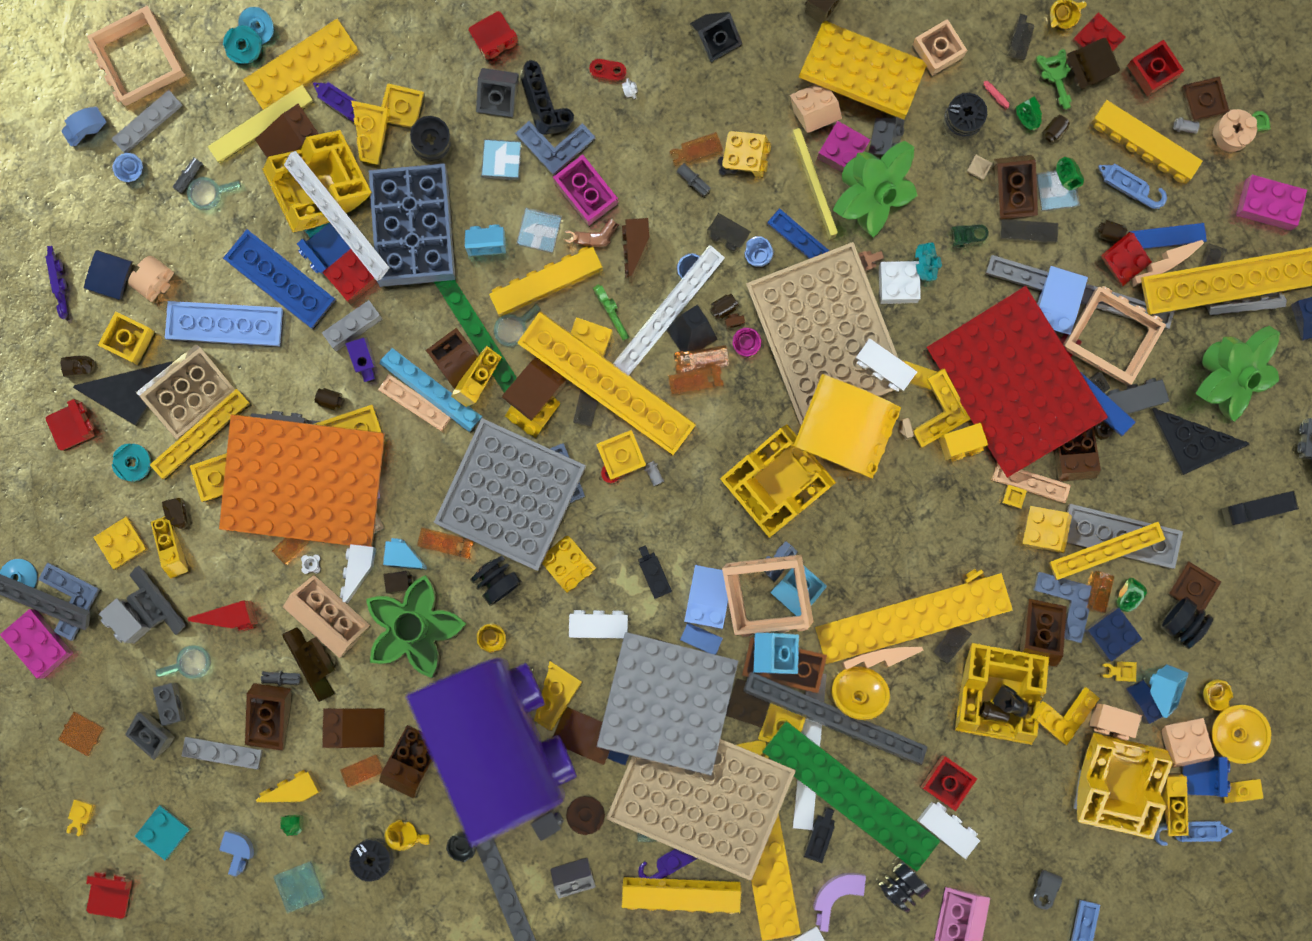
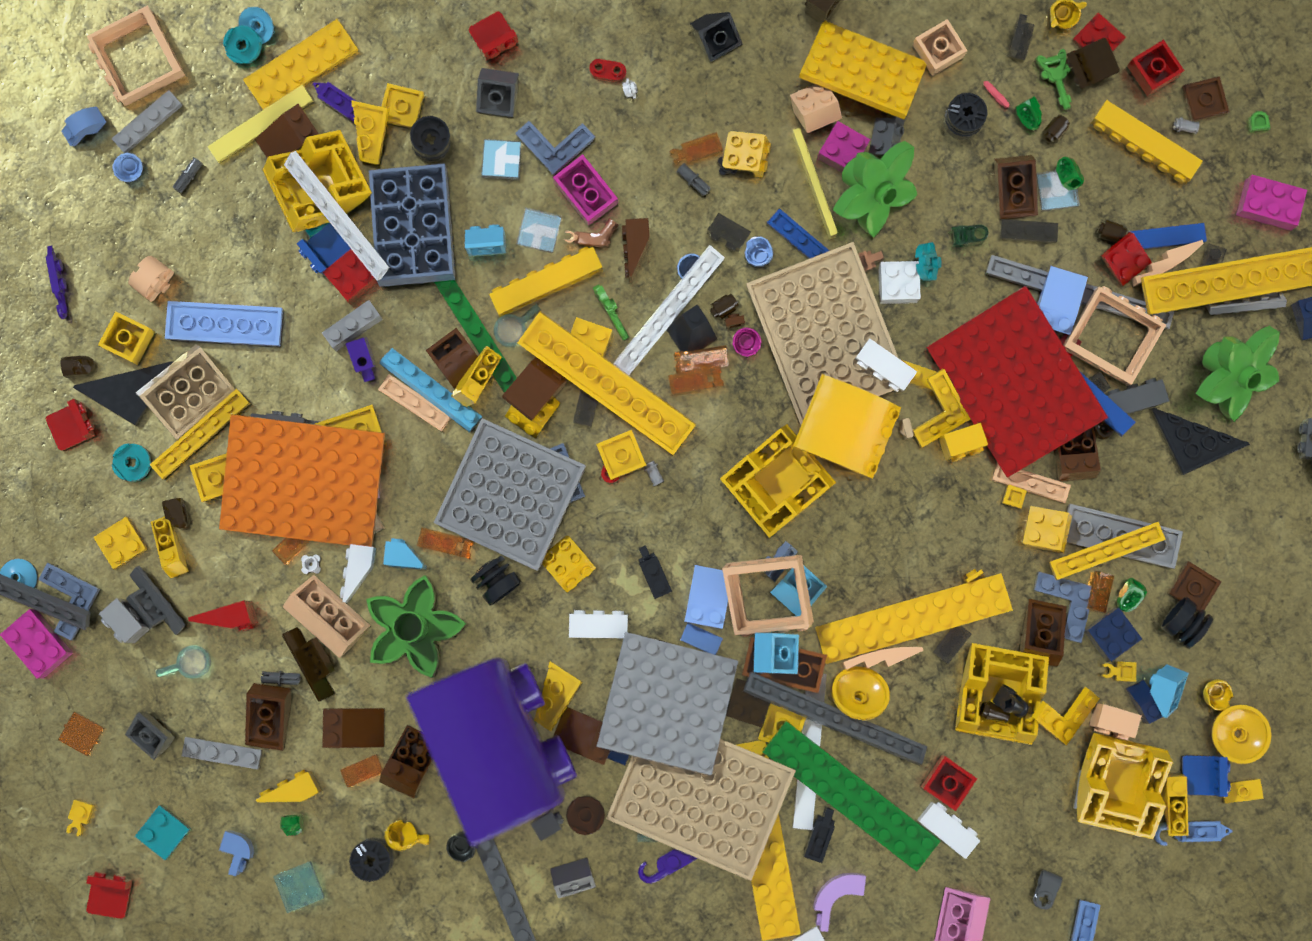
dark blue slope [84,250,133,300] -> none
dark grey brick [153,683,186,726] -> none
piece [187,177,241,210] -> none
blue plate [223,229,336,329] -> none
dark brown brick [314,388,345,411] -> none
dark brown brick [384,571,414,594] -> none
yellow hair [476,623,506,653] -> none
black beam [520,60,574,135] -> none
yellow brick [622,877,741,914] -> none
black wheel [878,860,931,914] -> none
tan tile [967,155,992,181] -> none
medium blue plate [1098,163,1167,209] -> none
light nougat brick [1161,718,1214,768] -> none
light nougat brick [1213,109,1257,152] -> none
black beam [1221,491,1299,527] -> none

